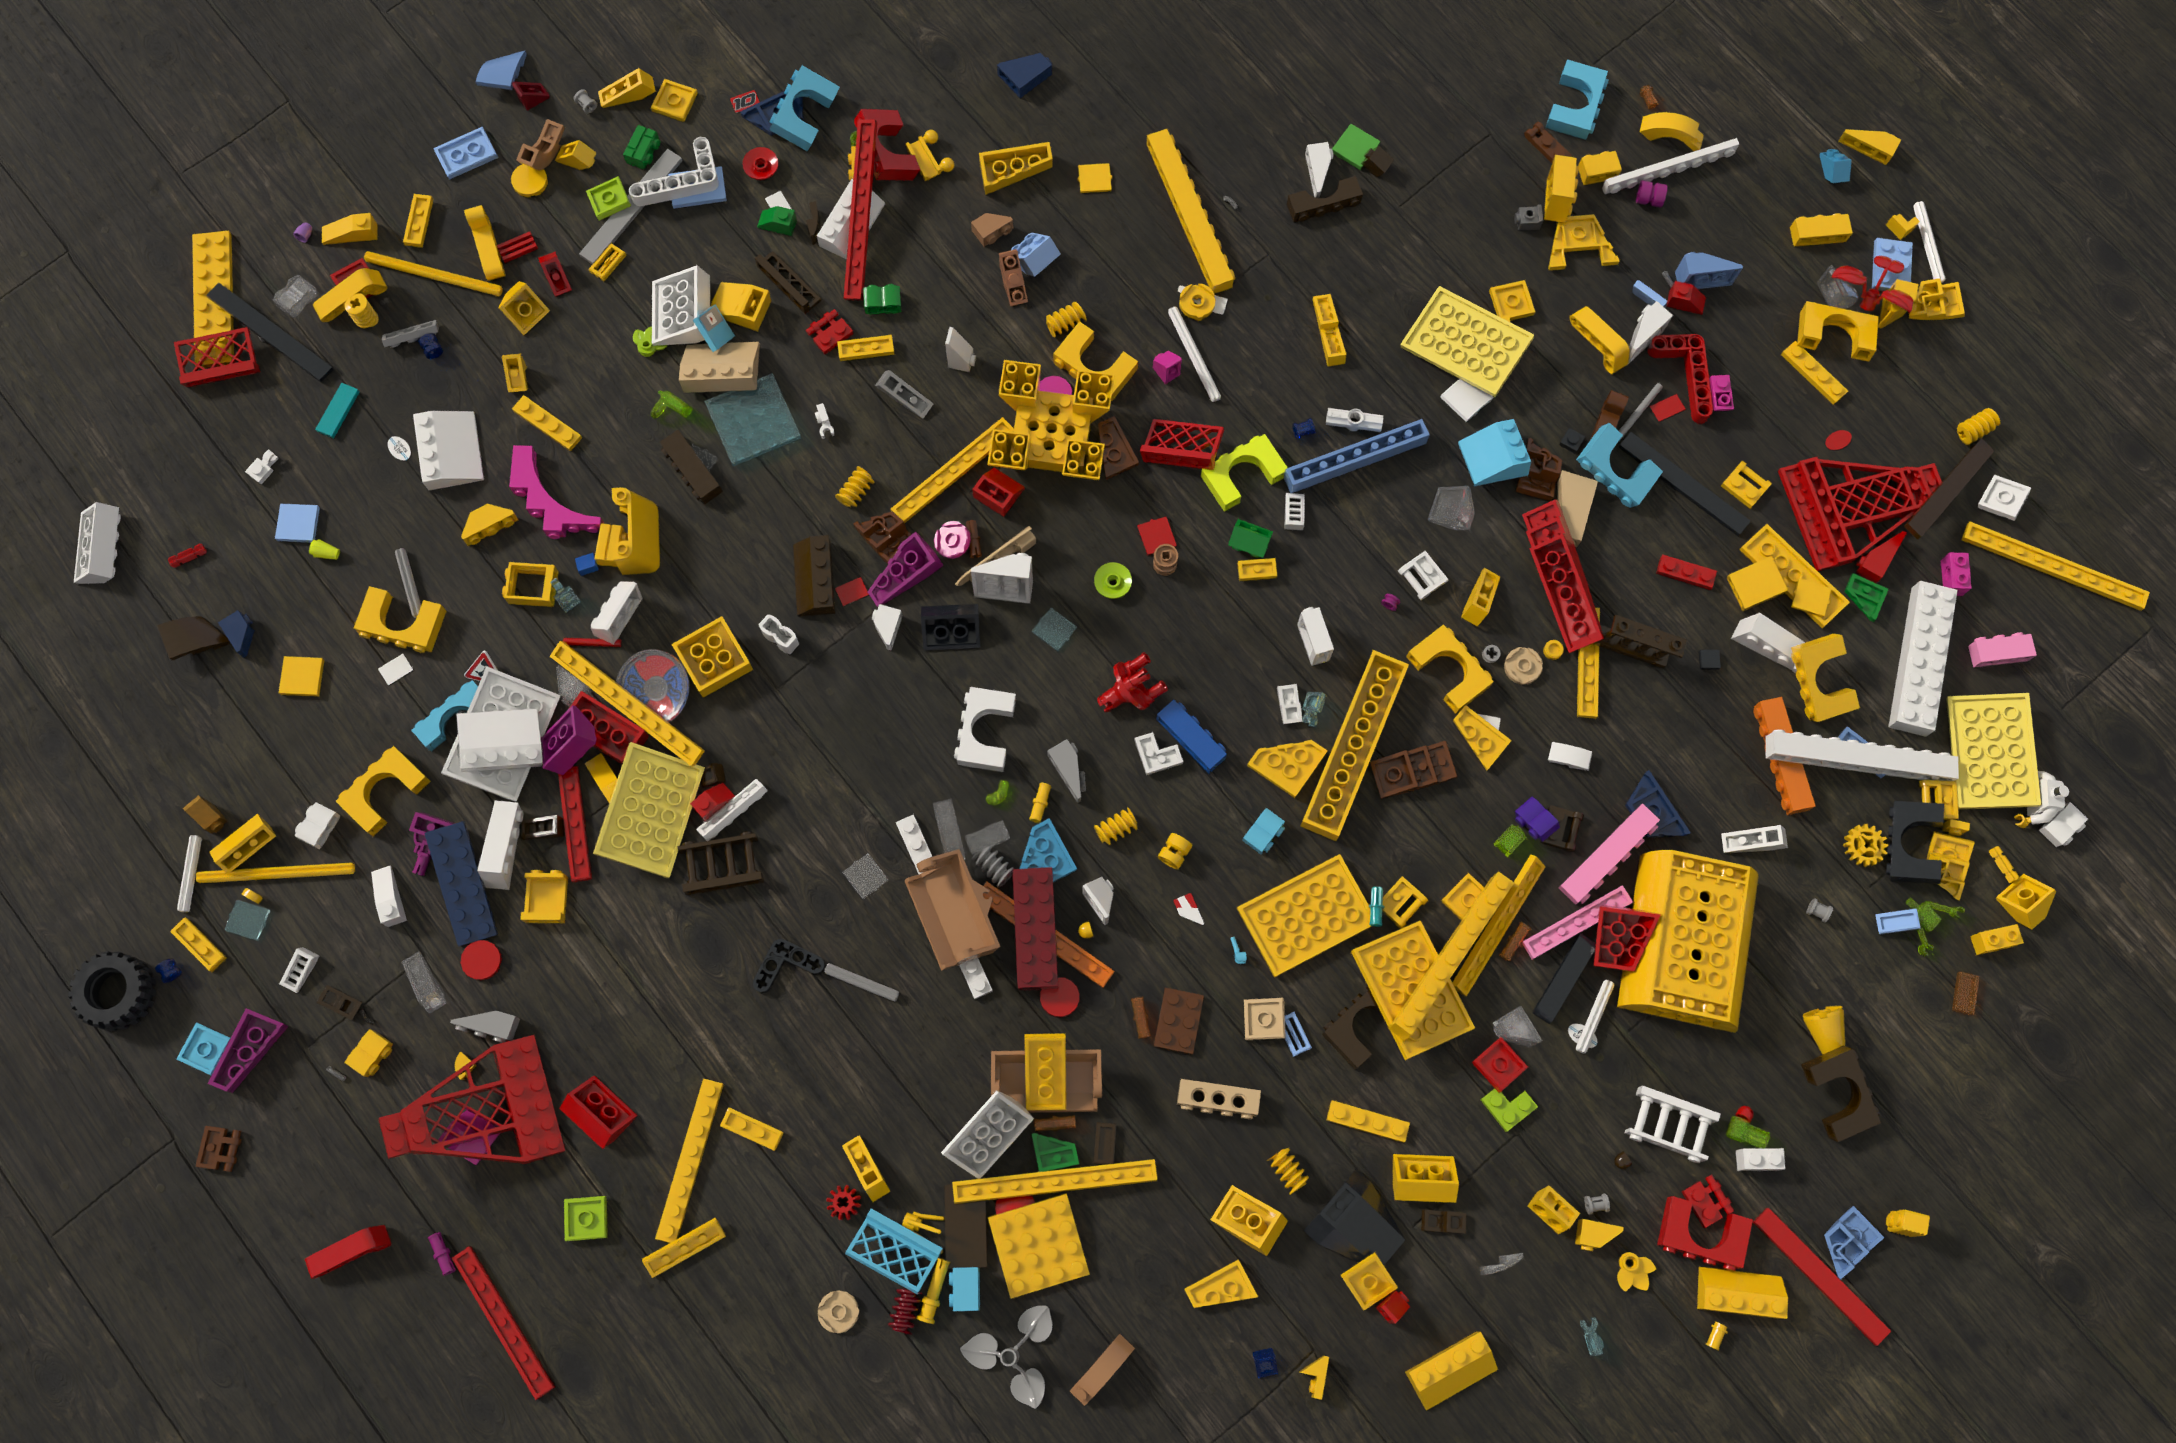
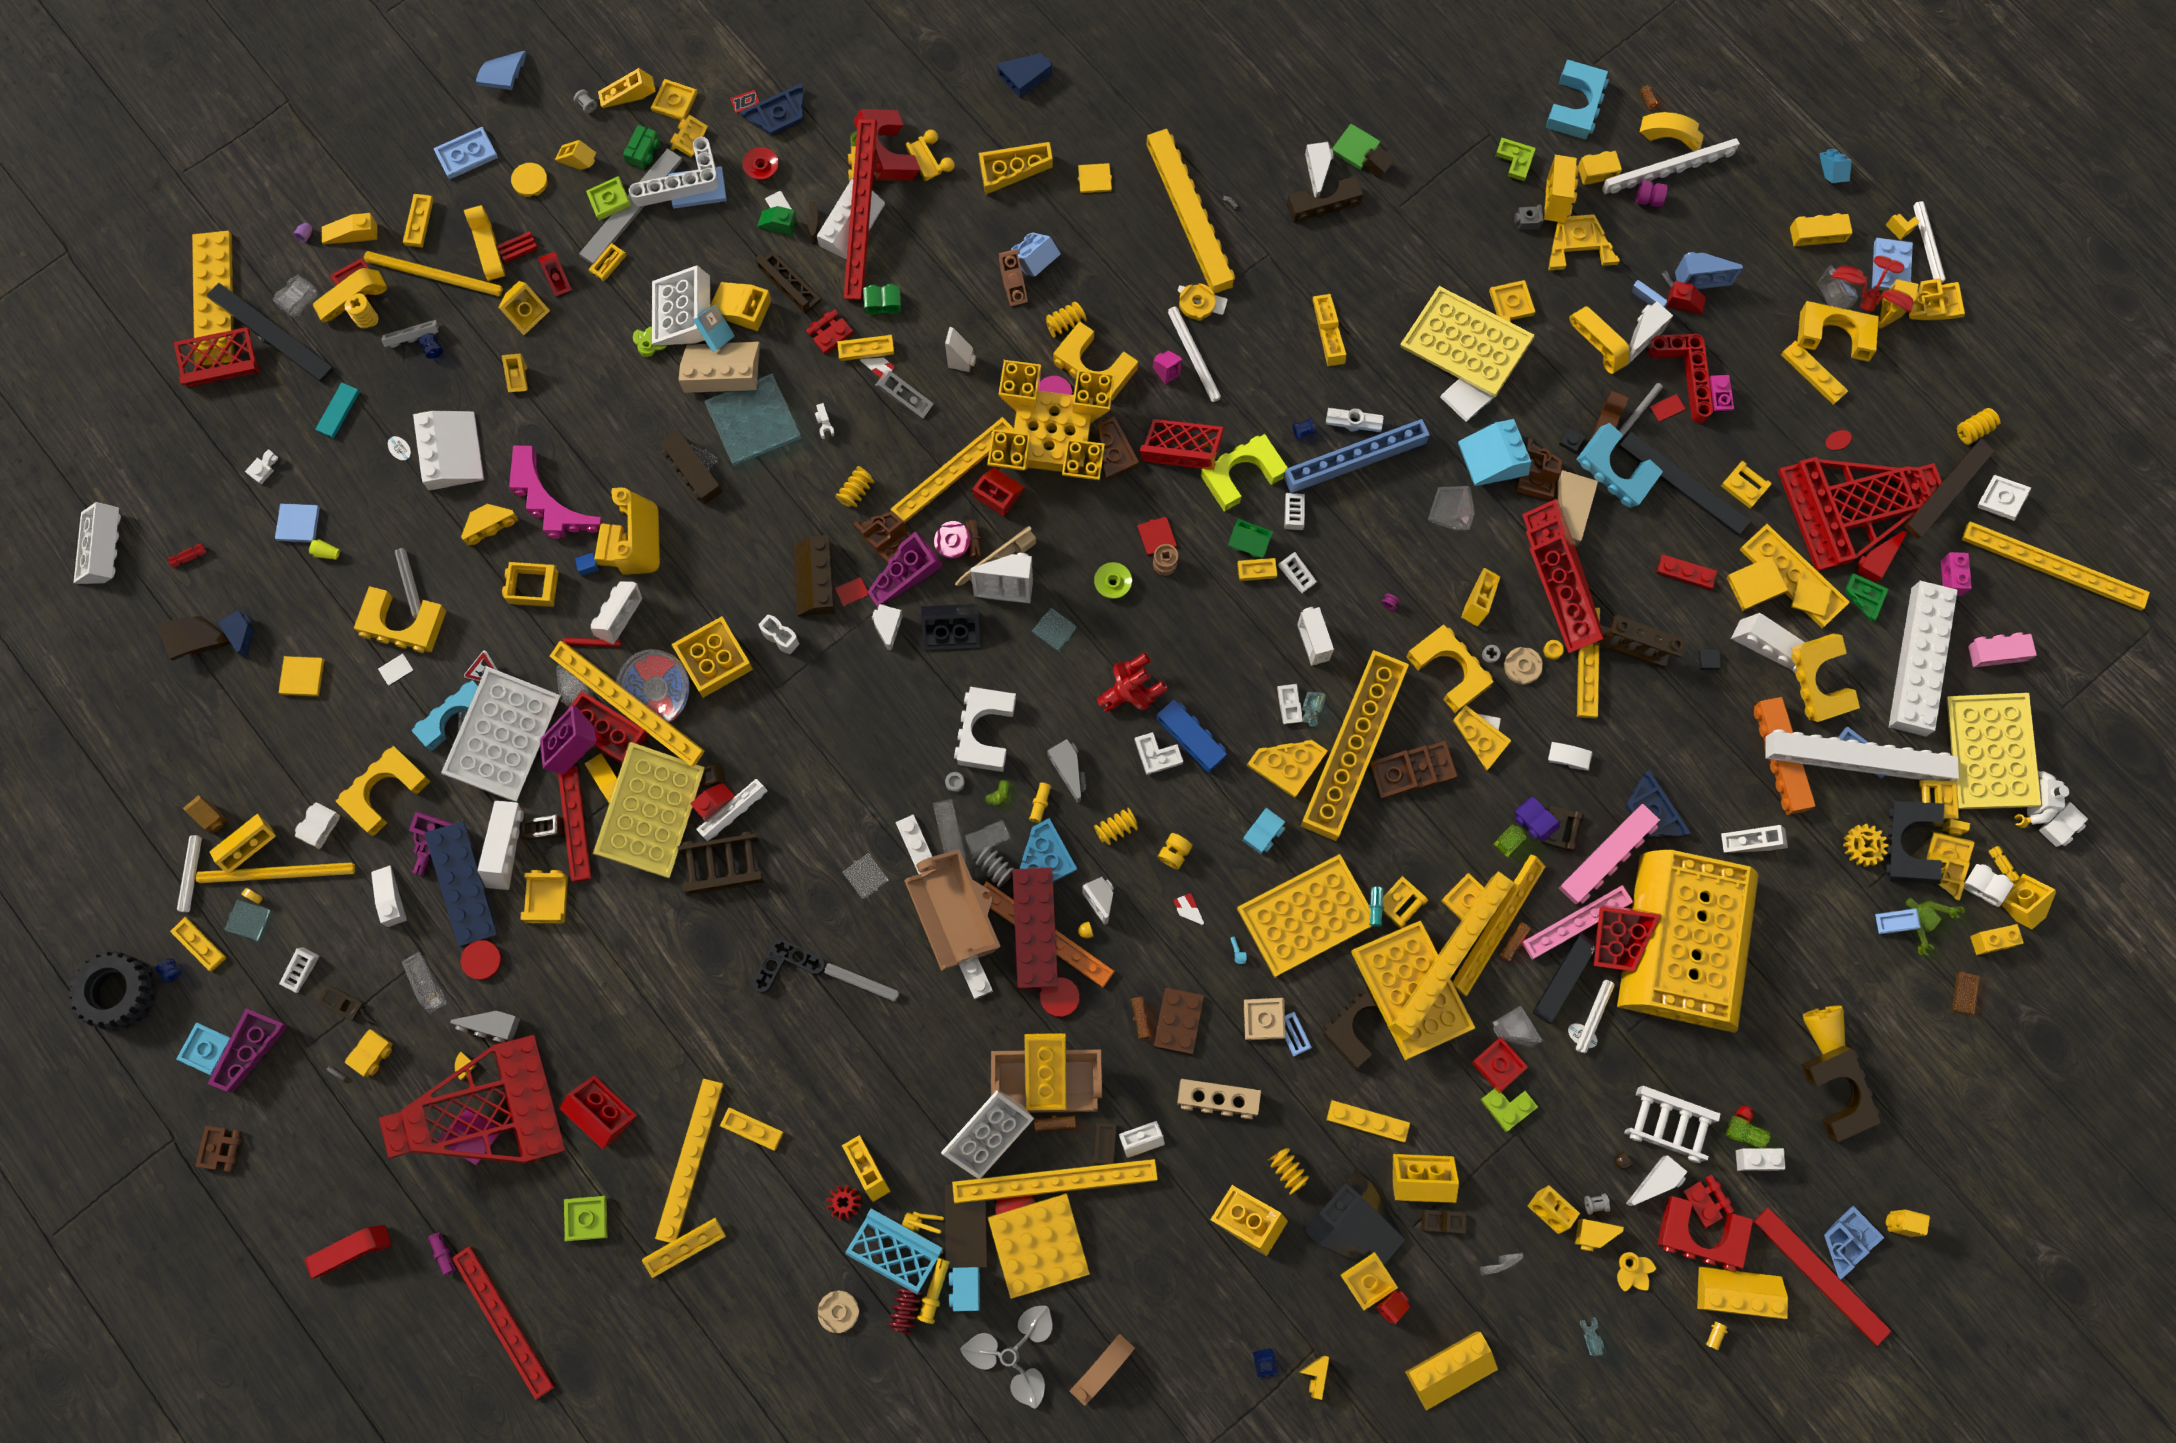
white slope [457,709,543,772] -> none
dark red slope [512,82,550,111] -> none
yellow plate [512,395,582,452] -> none
medium nougat arch [516,119,565,170] -> none
clear light blue plate [550,578,581,613] -> none
clear neon green piece [651,390,692,419] -> none
medium azure arch [769,65,840,151] -> none
medium nougat slope [971,213,1013,247] -> none
green wing [1032,1133,1079,1172] -> none
yellow wing [1184,1259,1258,1308] -> none
white plate [1398,551,1448,600] -> none
reddish brown plate [1524,122,1571,163] -> none
light grey bush [1806,898,1833,923] -> none
yellow slope [1838,129,1901,165] -> none
none -> yellow bracket [670,115,708,157]
none -> white sticker [860,358,895,378]
none -> light grey tile [945,772,965,792]
none -> white slope [1119,1121,1165,1158]
none -> white slope [1277,552,1317,593]
none -> lime plate [1495,138,1535,181]
none -> white slope [1626,1155,1687,1206]
none -> white brick [1964,864,2013,907]

